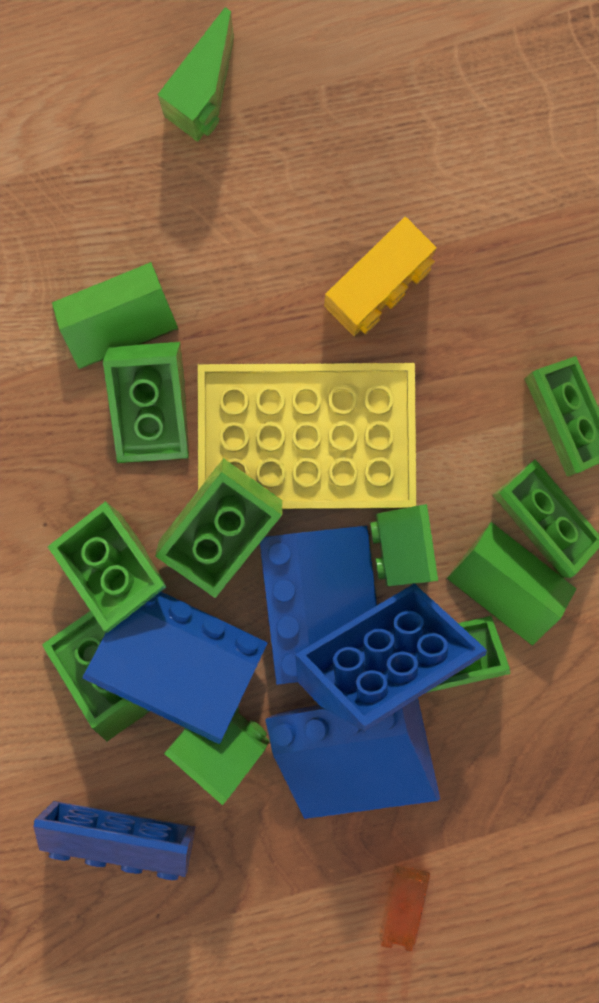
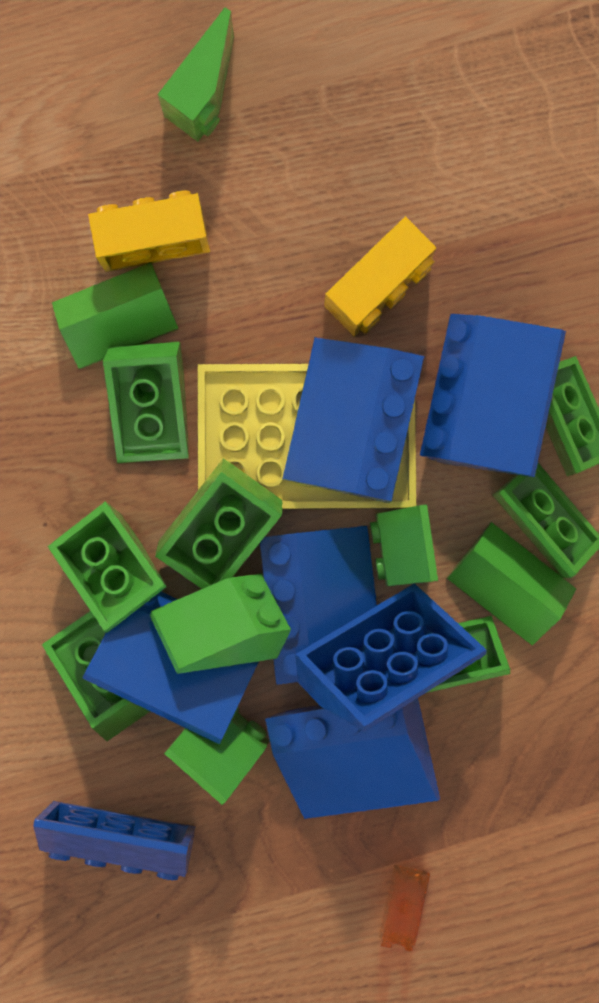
none -> yellow brick [88,190,210,272]
none -> bright green slope [150,574,291,674]
none -> blue slope [282,337,424,503]
none -> blue slope [420,314,566,477]

